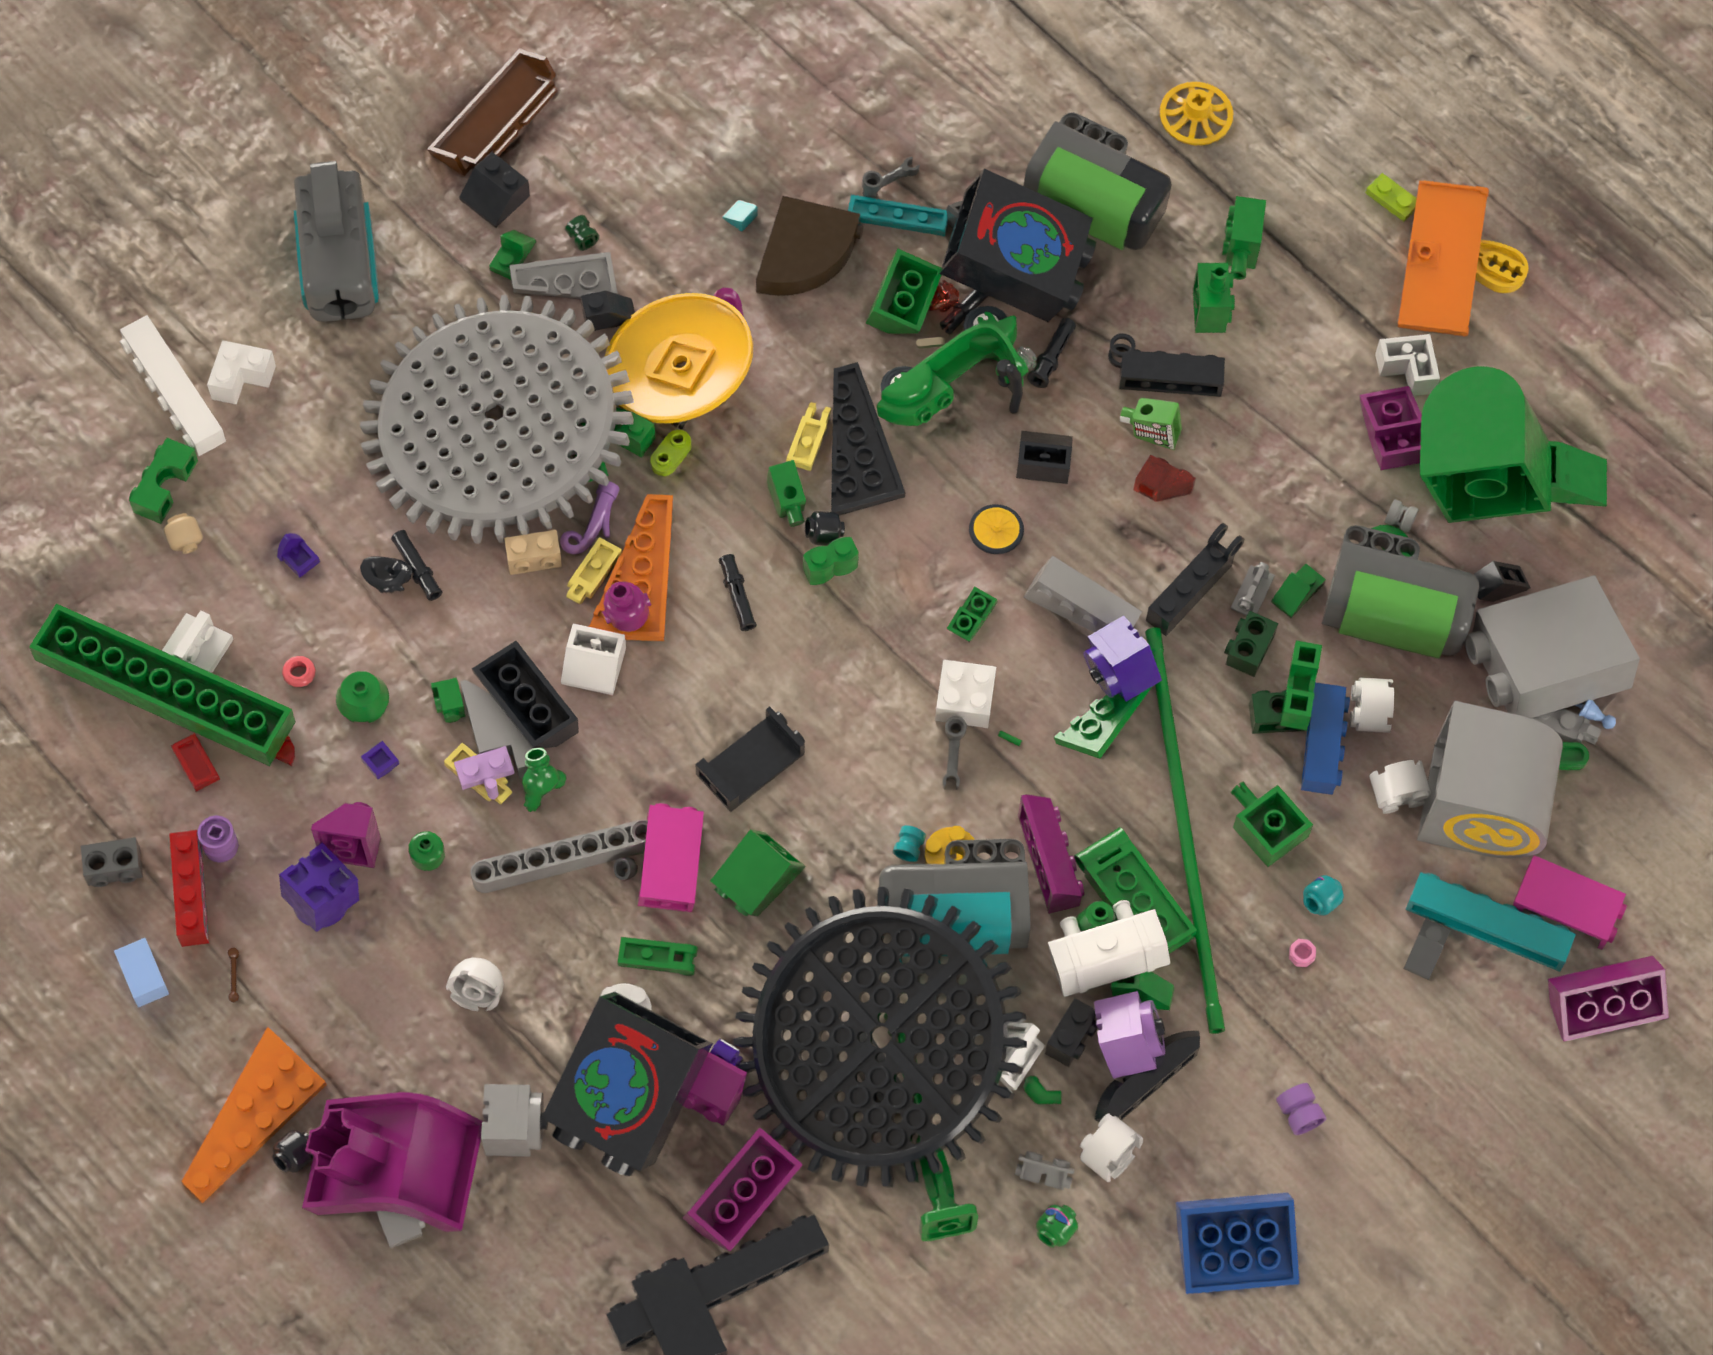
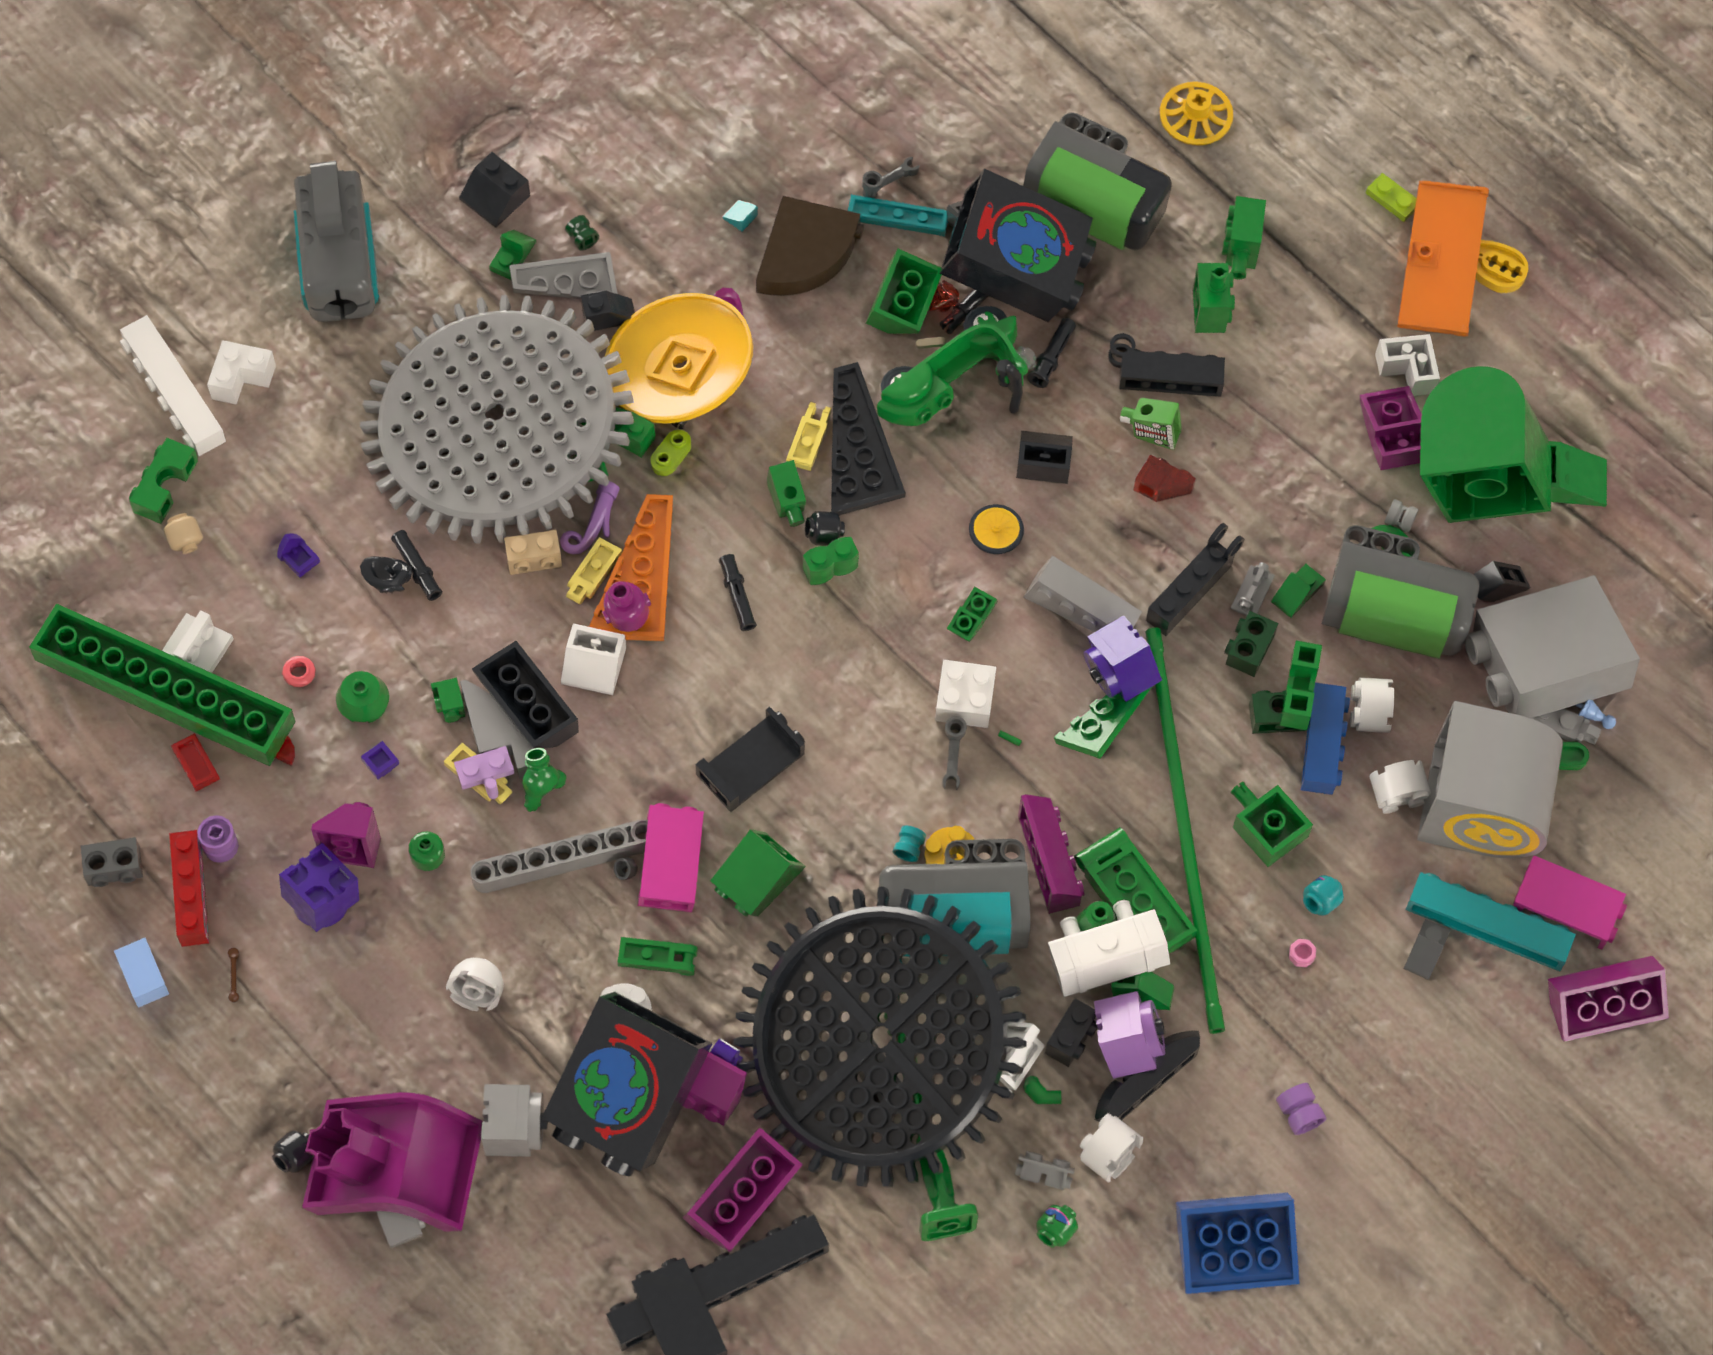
orange wing [181,1027,327,1203] -> none
reddish brown slope [427,49,558,176] -> none

